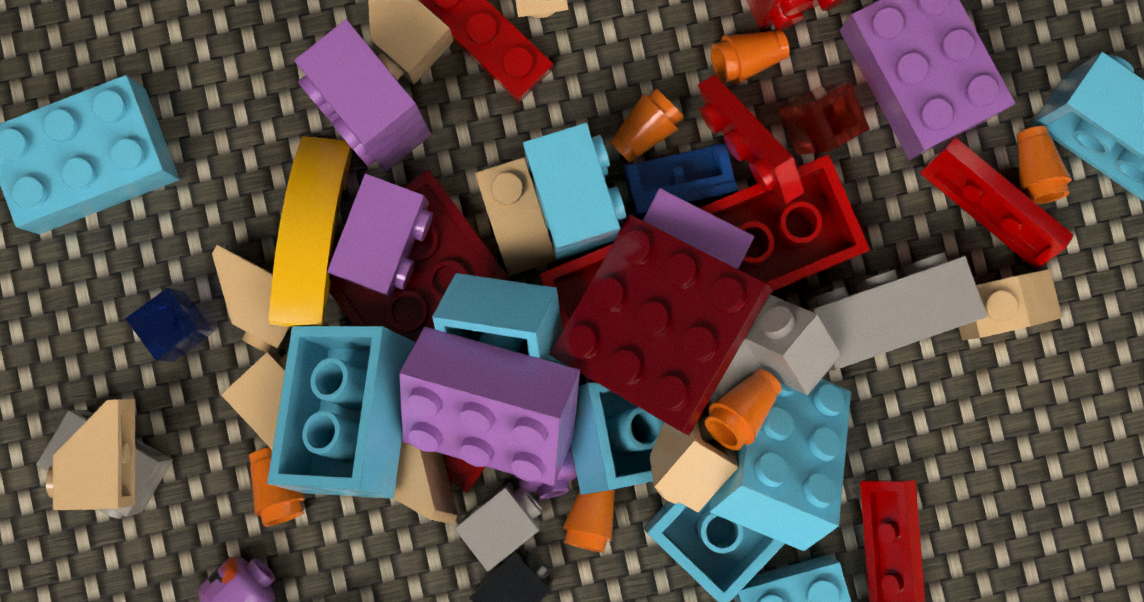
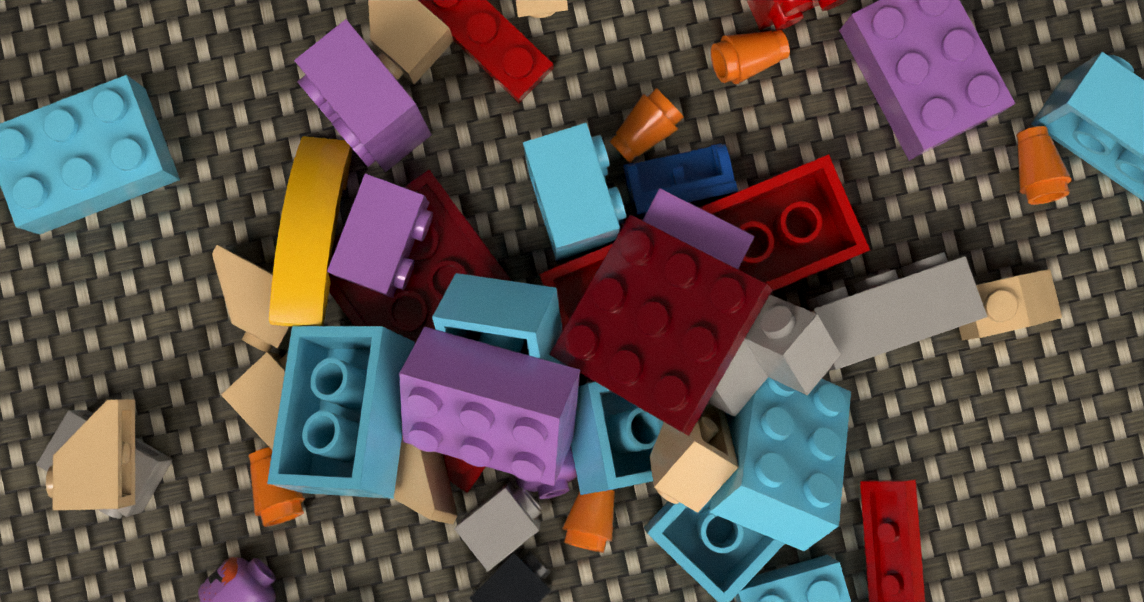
clear blue brick [125,288,214,362] -> none
tan slope [475,158,556,277] -> none
red plate [698,74,804,204] -> none
orange cone [705,369,782,450] -> none
clear red brick [778,82,870,155] -> none
red plate [920,137,1074,270] -> none

